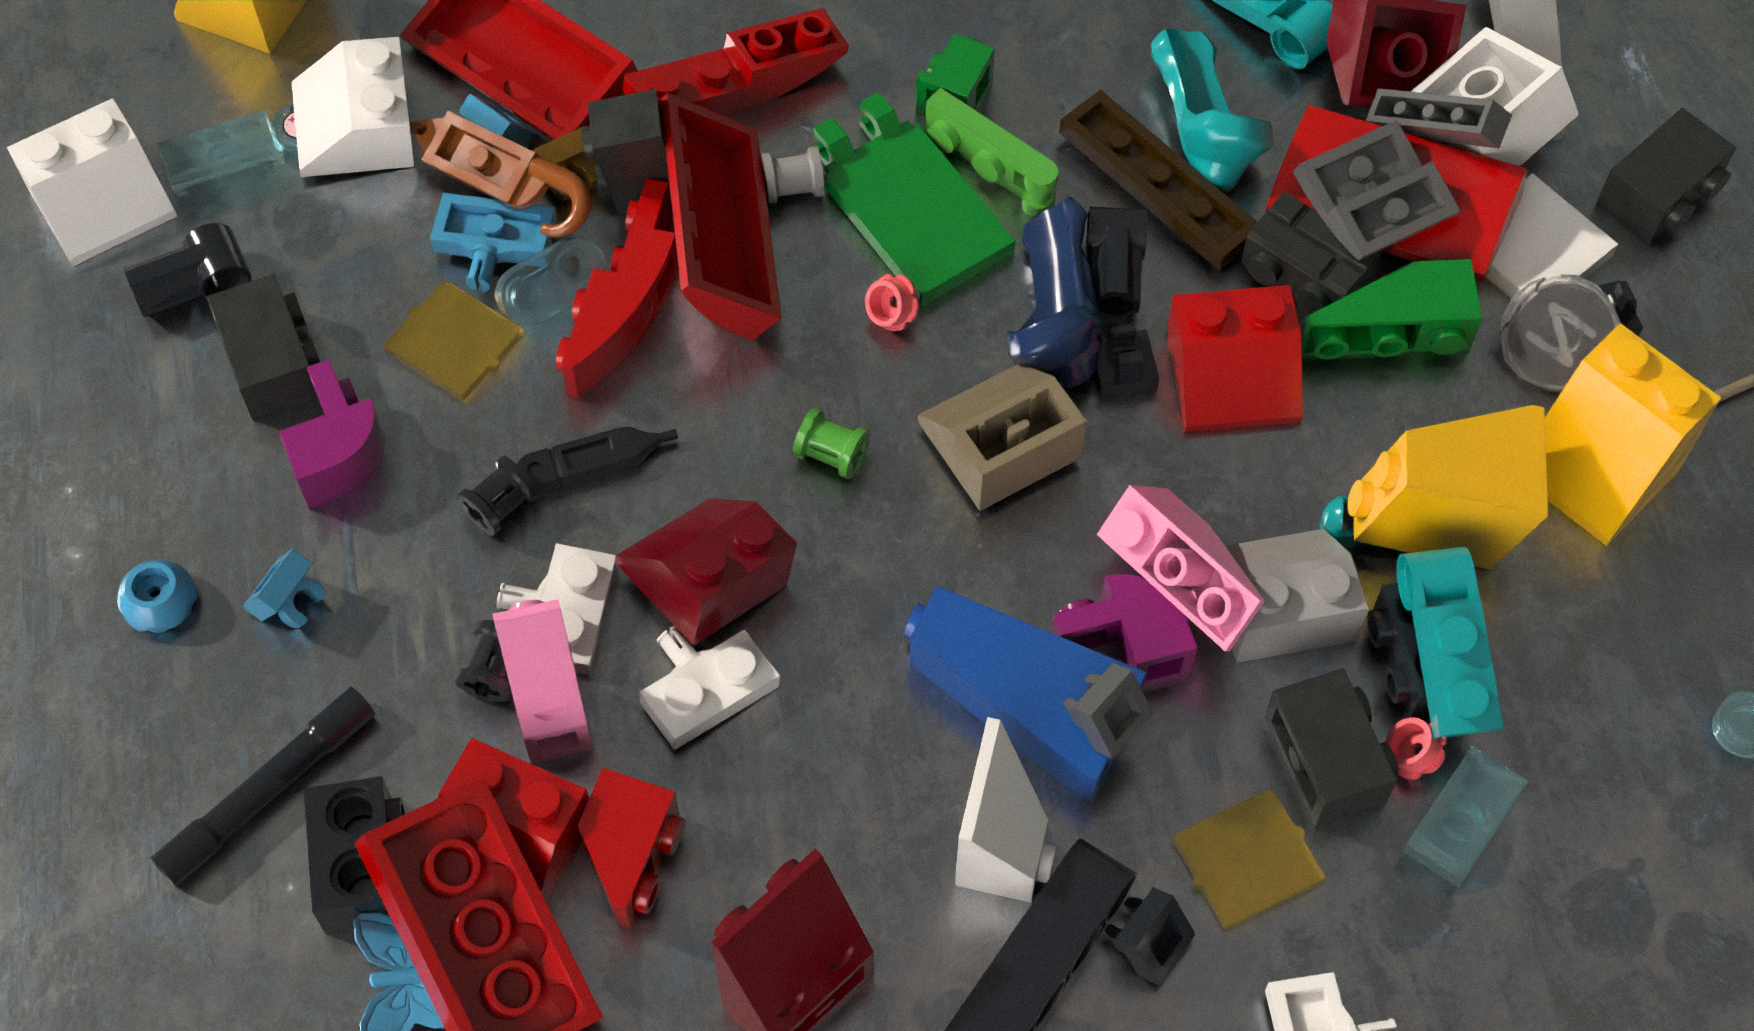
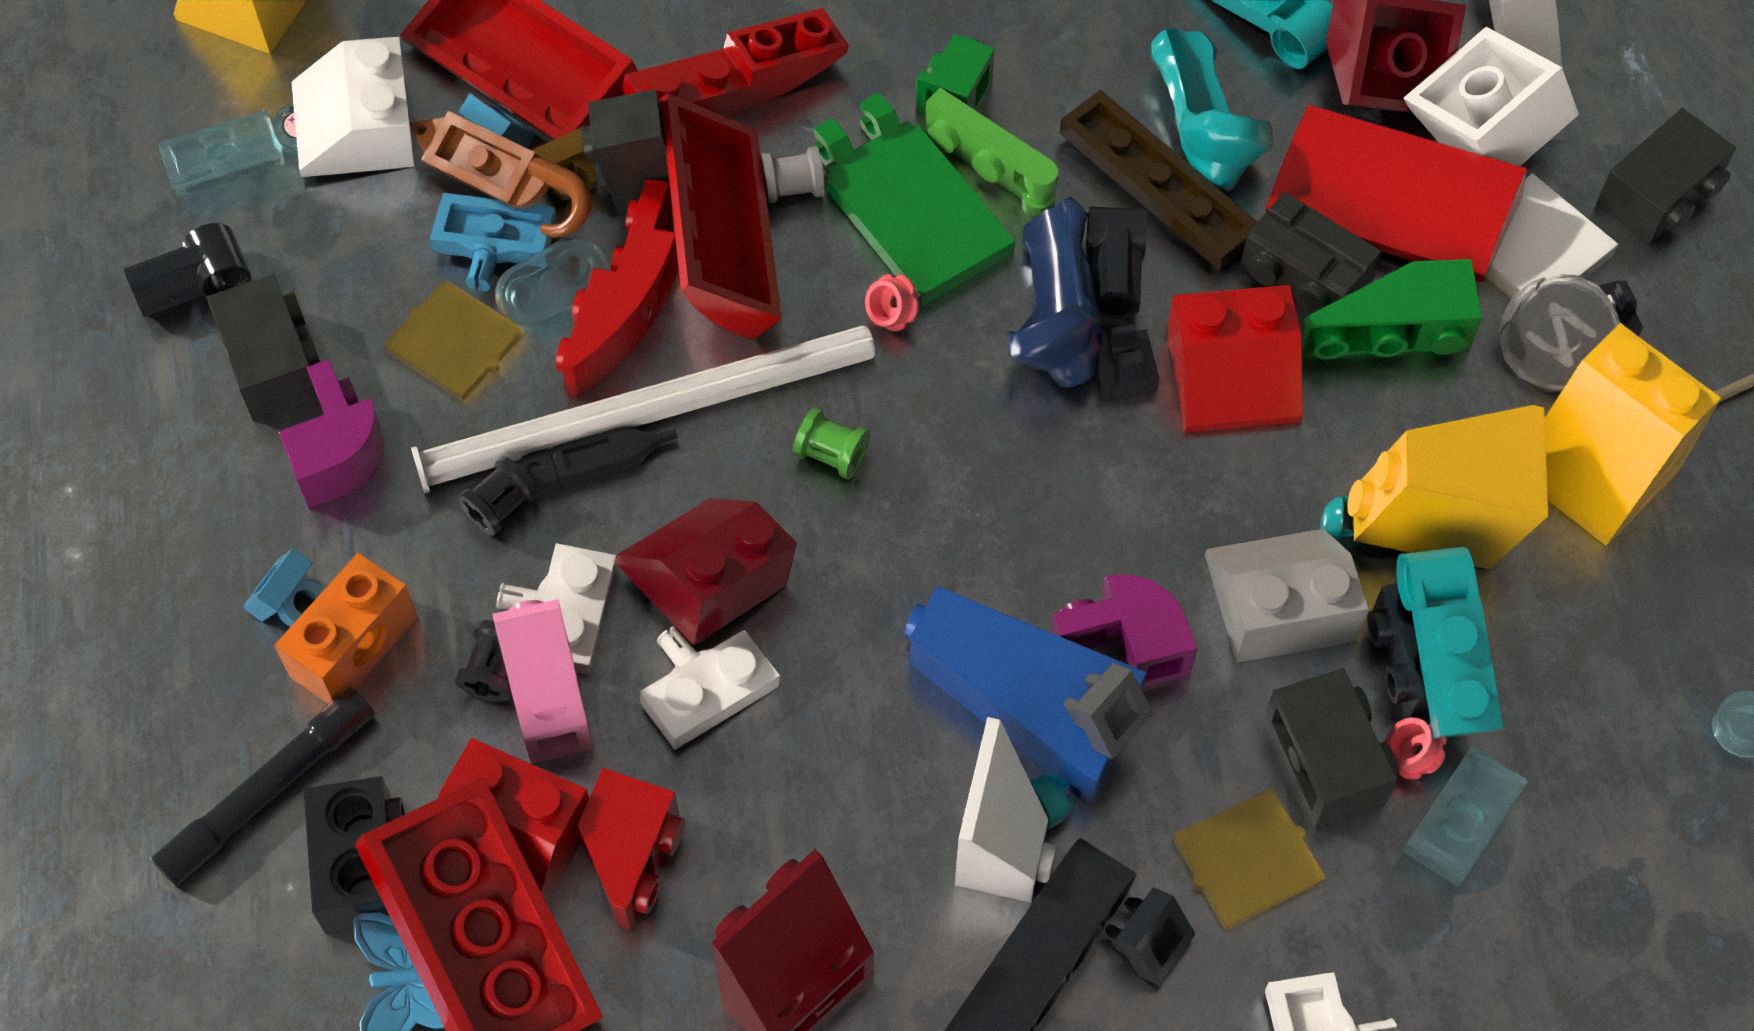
white slope [7,98,177,267] -> none
dark azure plate [117,559,197,633] -> none
dark tan slope [918,364,1087,511] -> none
bright pink slope [1097,485,1265,652] -> none
dark grey slope [1293,120,1461,261] -> none
dark grey piece [1366,89,1512,148] -> none
none -> orange brick [274,553,418,704]
none -> white axle [411,326,875,494]
none -> teal hinge [1030,773,1075,831]

